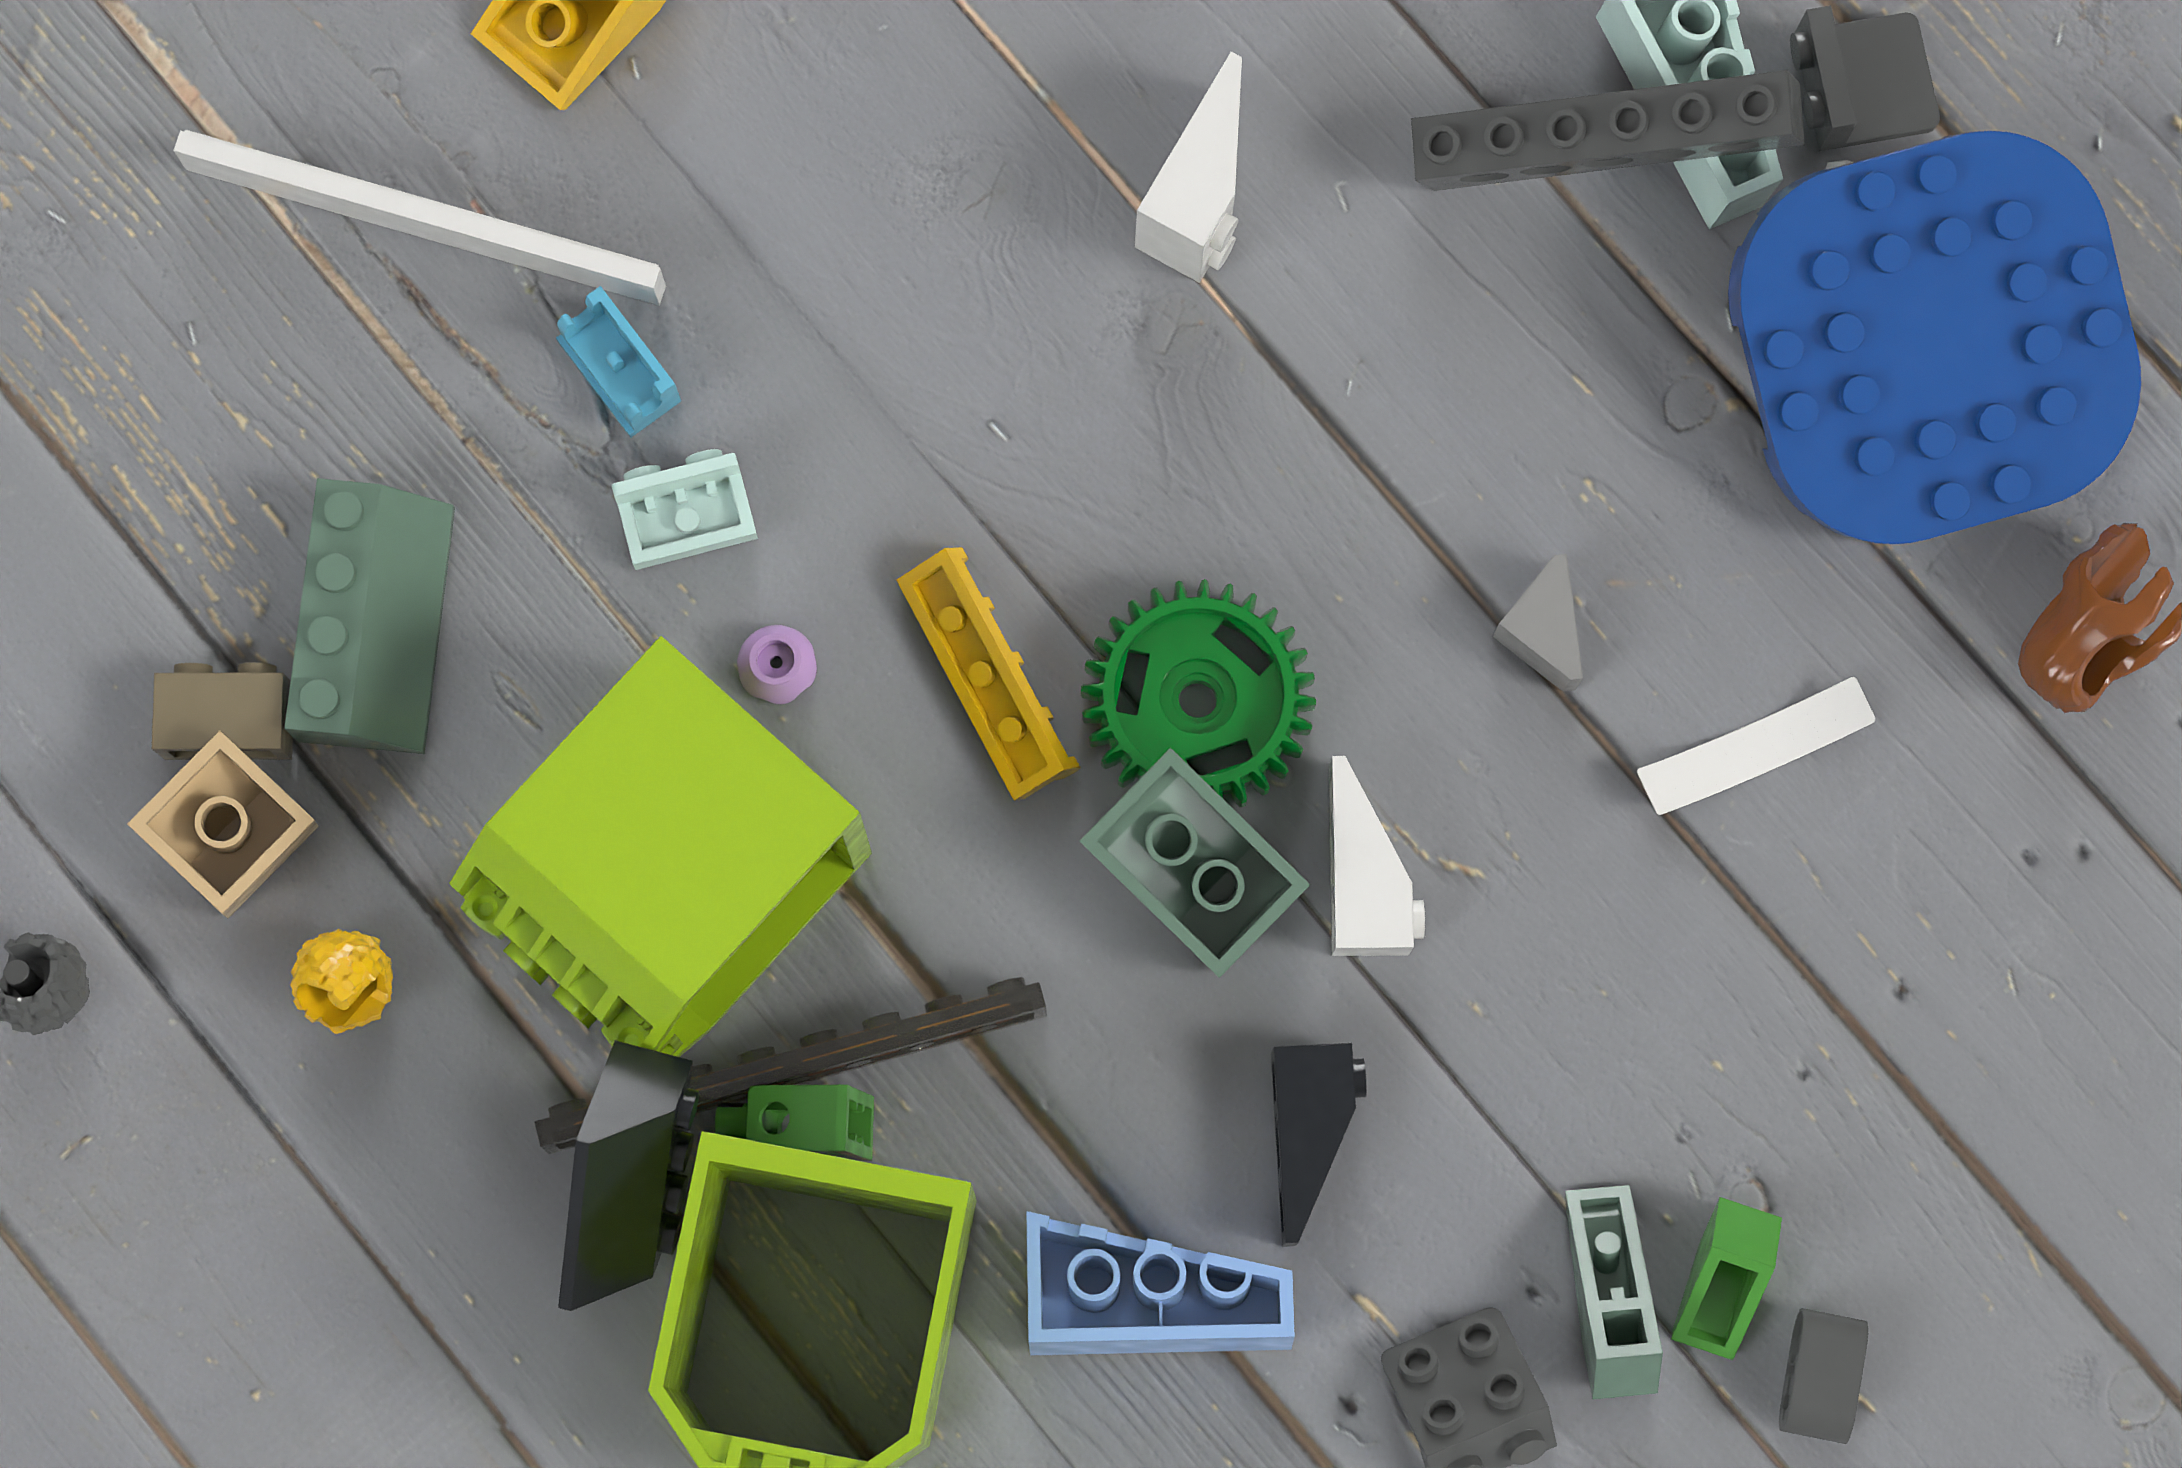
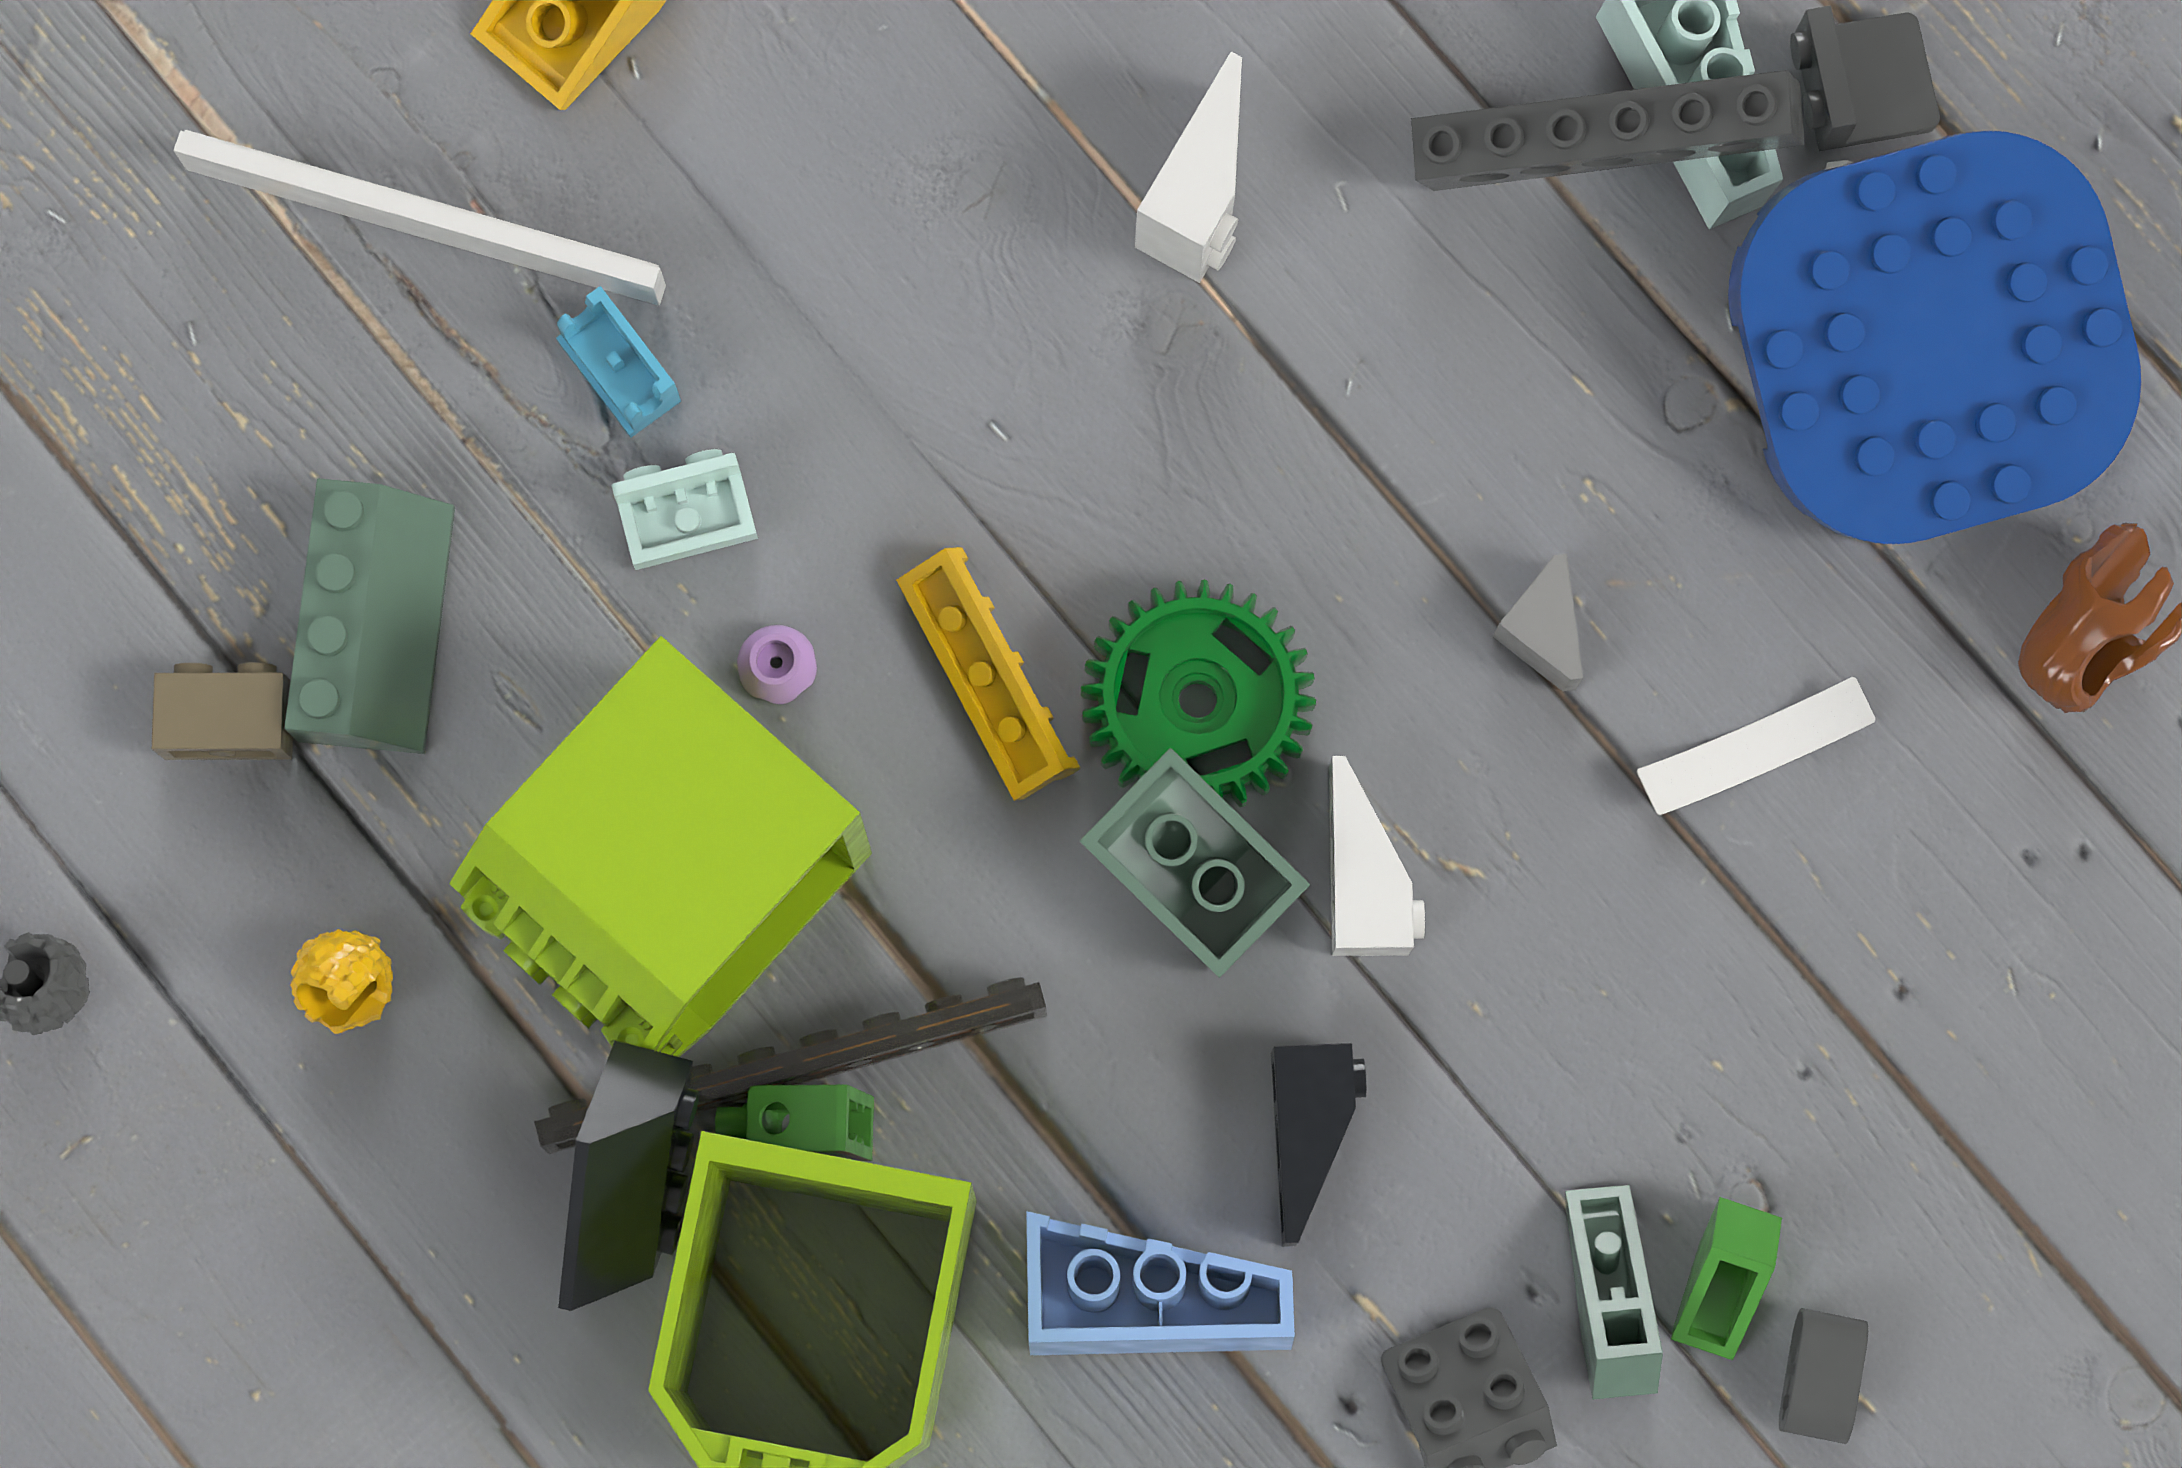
tan slope [127,731,319,919] -> none

